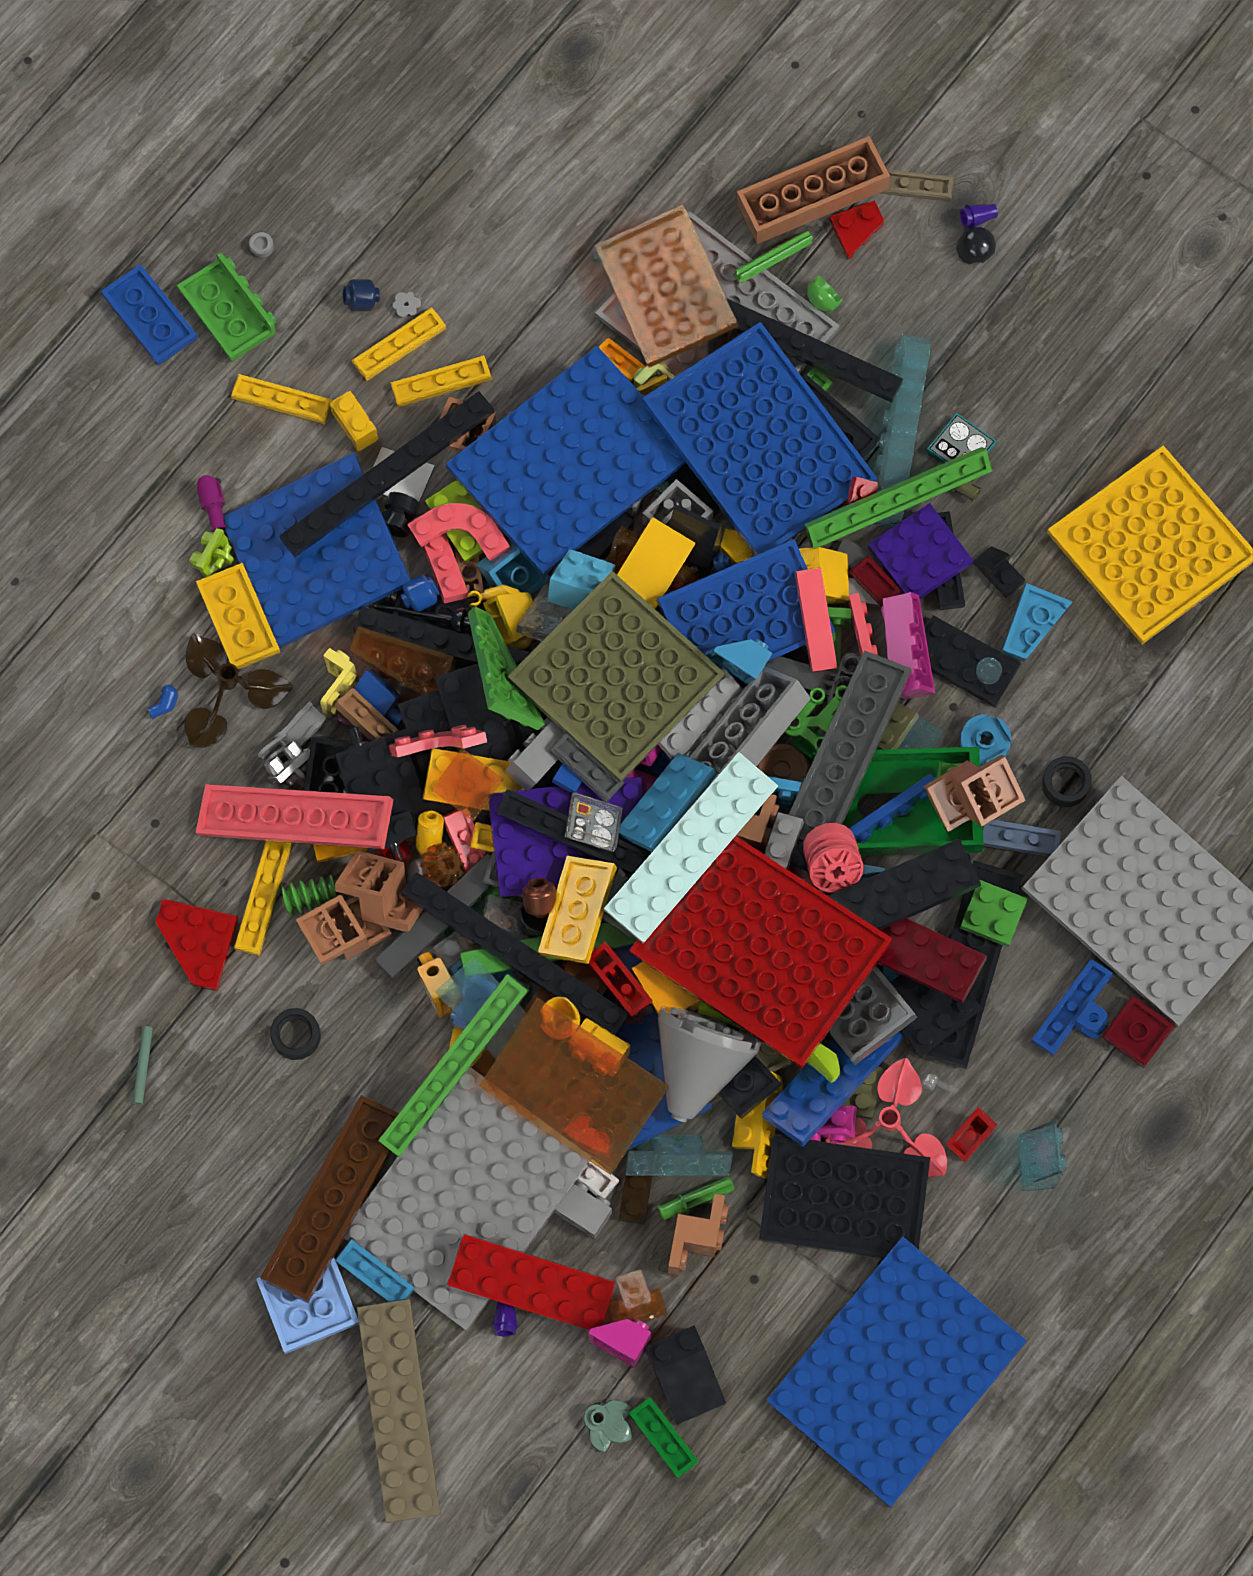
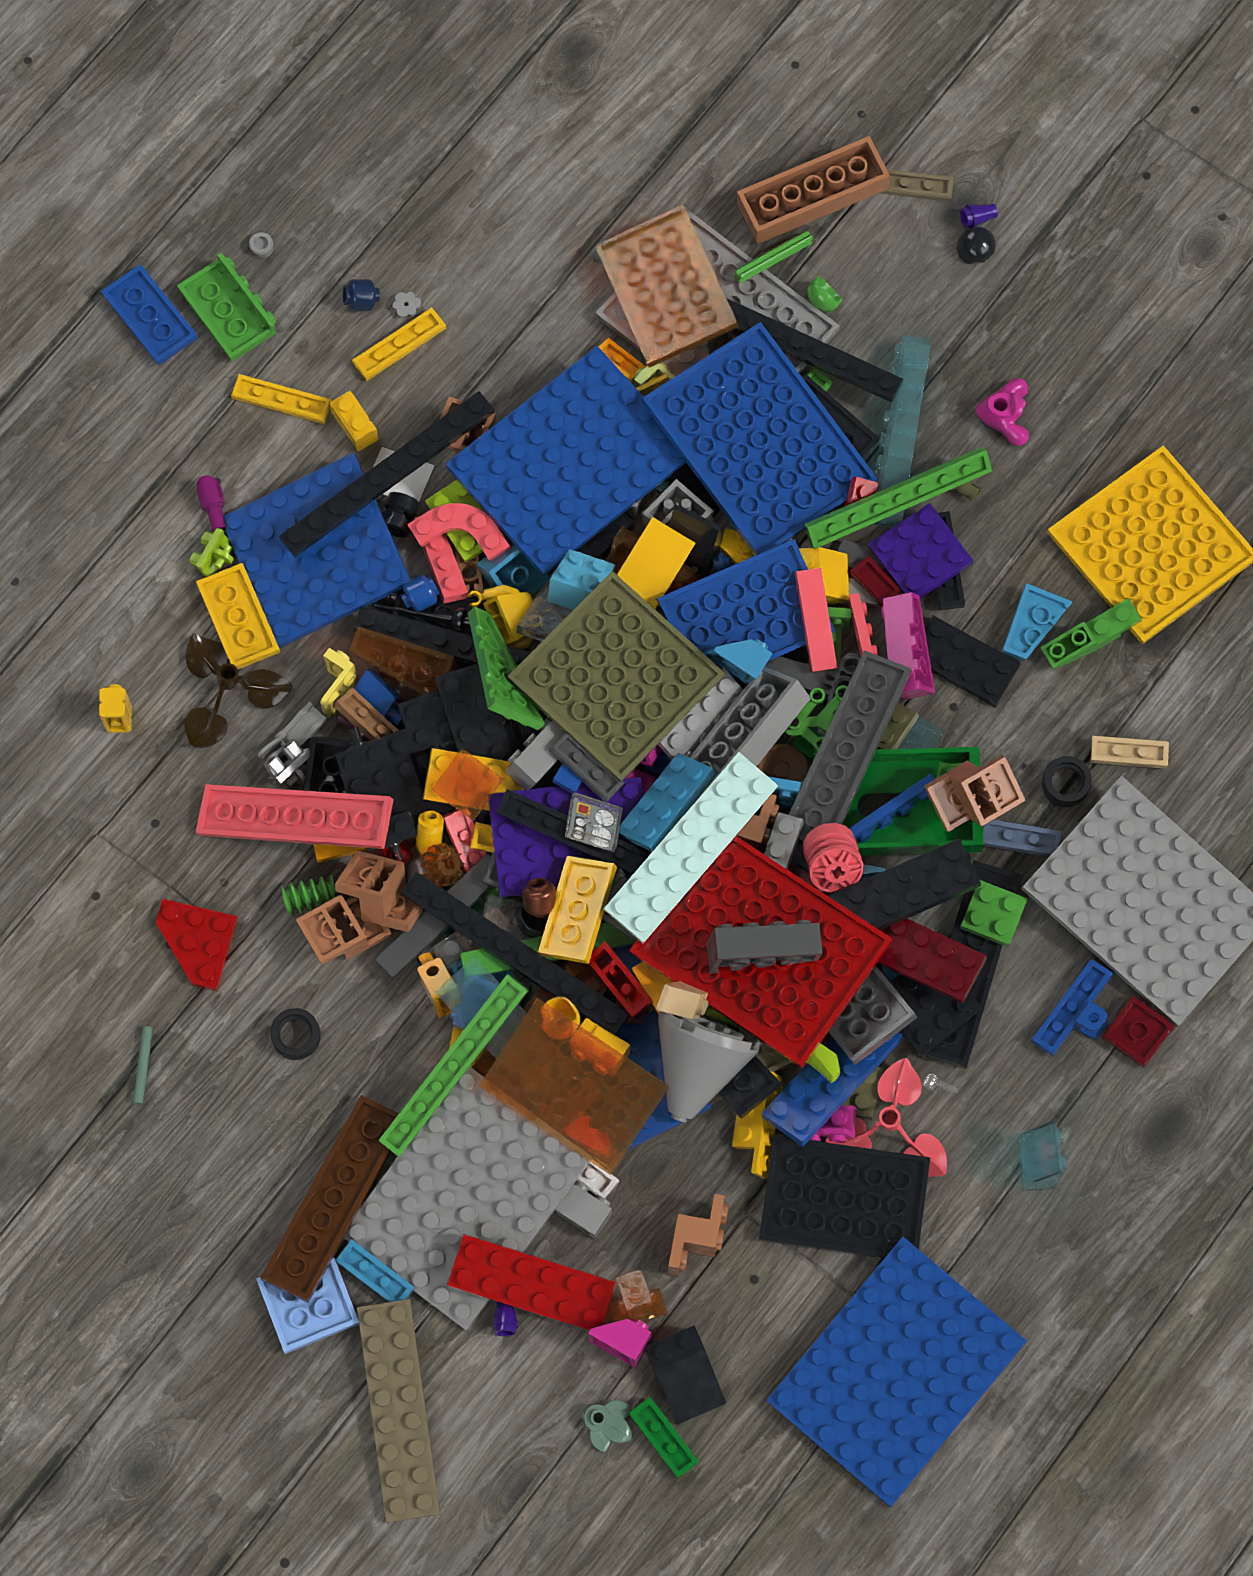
blue arm [147,685,178,719] -> none
yellow tile [234,841,293,956] -> none
coral plate [387,725,487,757] -> none
yellow tile [390,355,492,407] -> none
dark brown hinge [619,1148,654,1225] -> none
clear light blue bracket [625,1134,733,1176] -> none
bright green axle [657,1177,735,1222] -> none
red wing [830,200,884,260] -> none
tile [927,413,996,463] -> none
red slope [946,1107,998,1162] -> none
dark azure plate [960,714,1011,766] -> none
black slope [973,546,1025,598] -> none
clear light blue tile [976,657,1002,684] -> none
none -> yellow brick [99,684,132,733]
none -> tan slope [656,981,708,1019]
none -> dark grey wedge [706,920,823,974]
none -> dark pink head [975,378,1030,446]
none -> bright green slope [1040,598,1142,669]
none -> tan plate [1090,736,1169,769]

